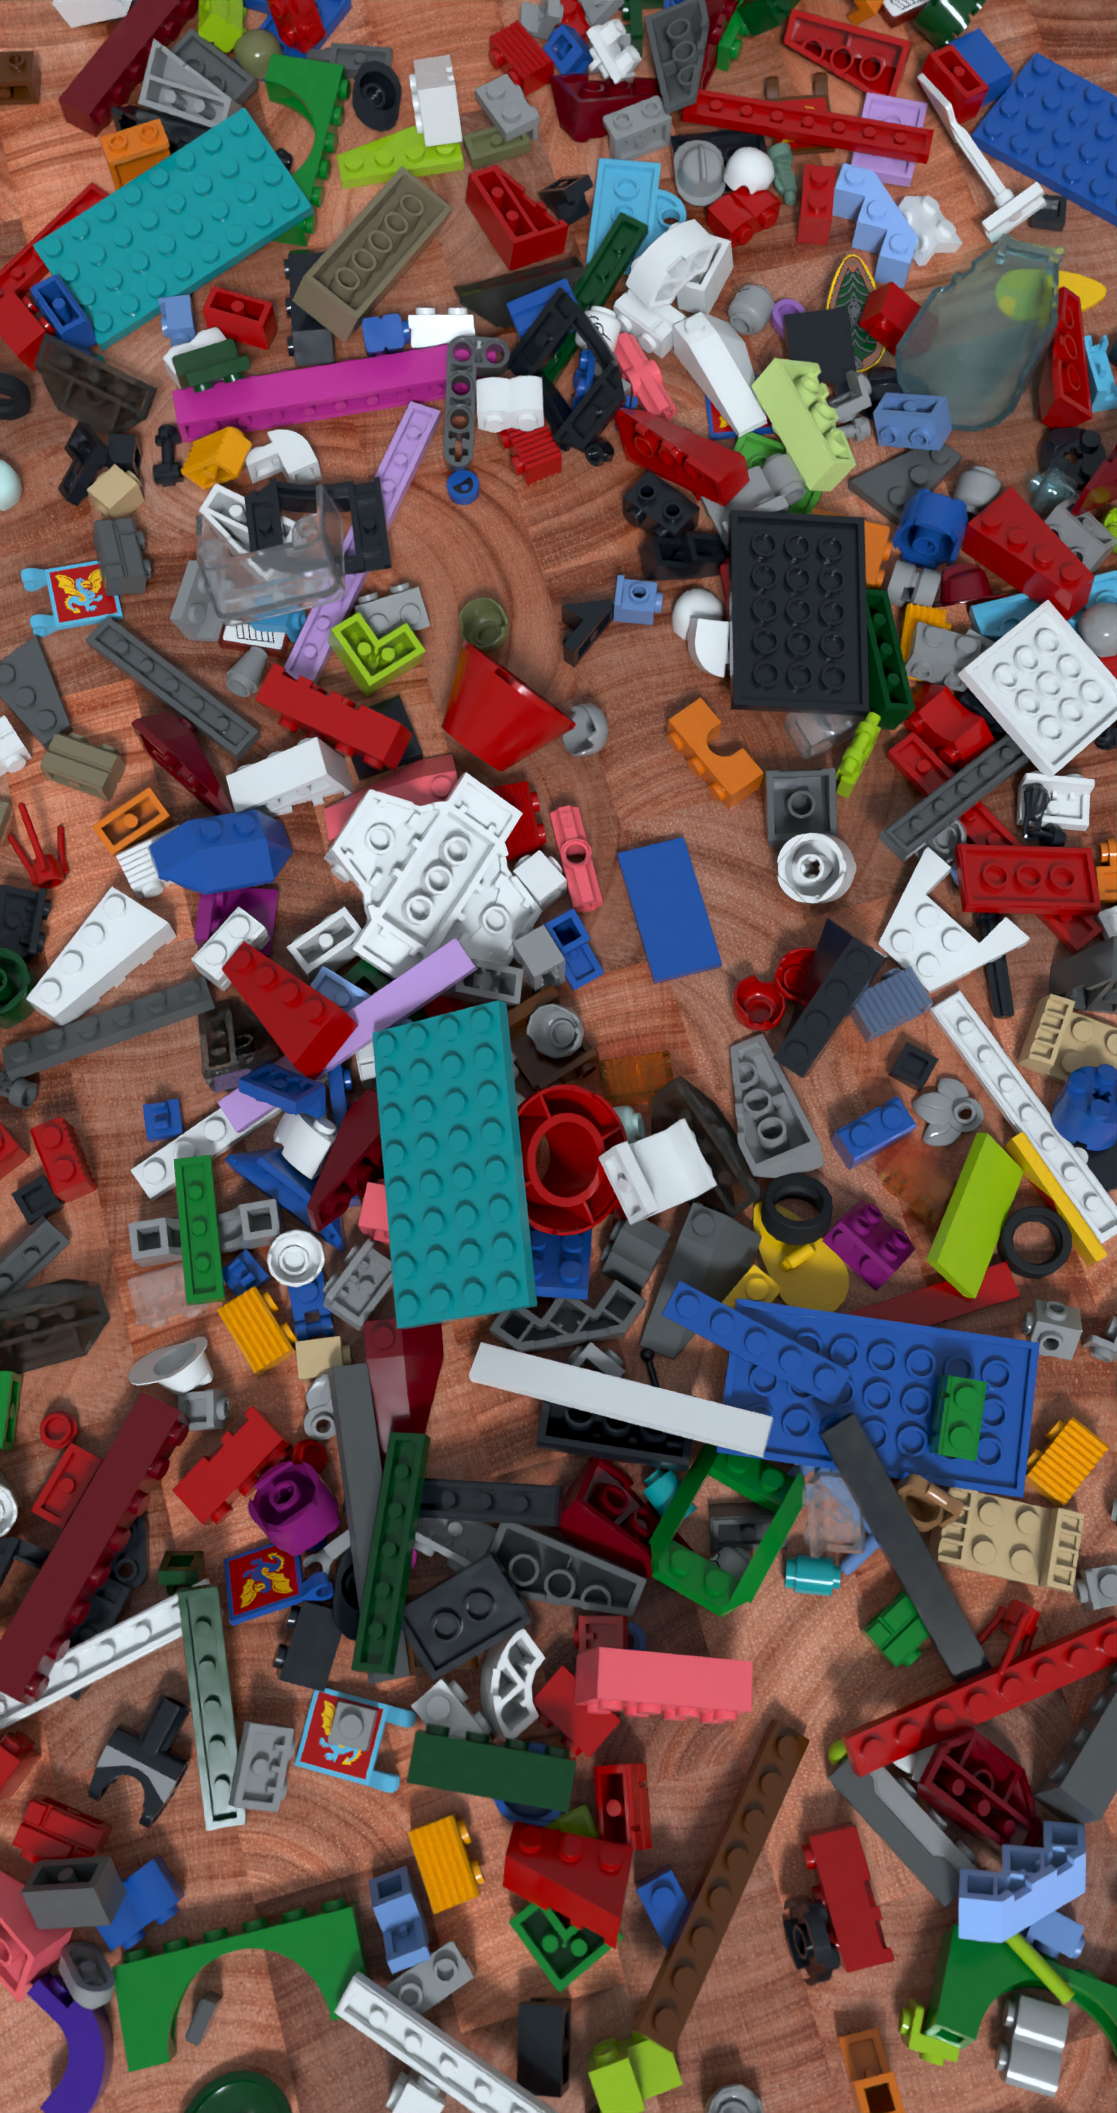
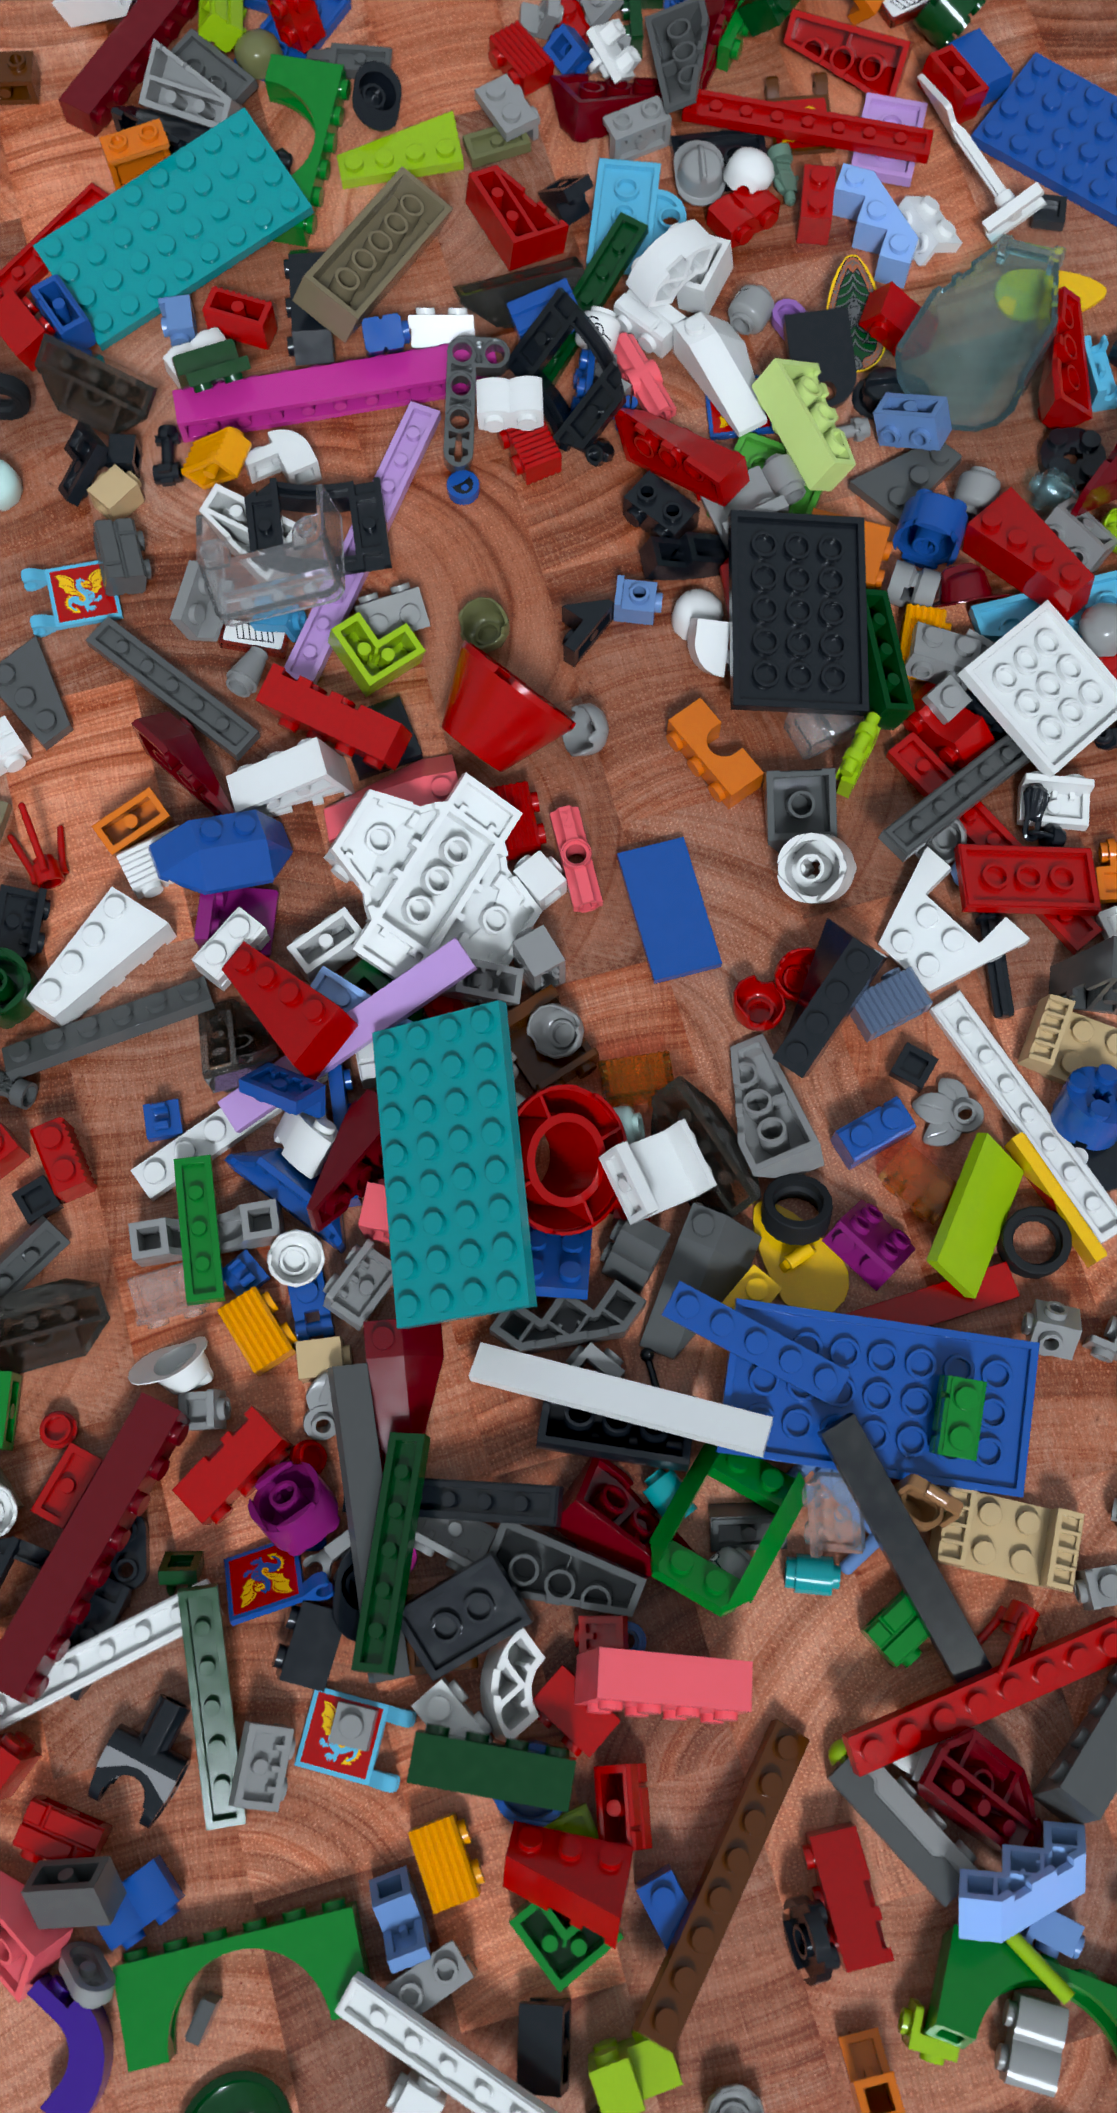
dark tan brick [40,733,126,801] -> none
white wedge [409,55,463,147] -> none
blue brick [544,908,605,991] -> none
light grey bracket [827,370,872,423] -> none
light orange brick [1025,1416,1110,1507] -> none
none -> light grey plate [921,674,972,725]

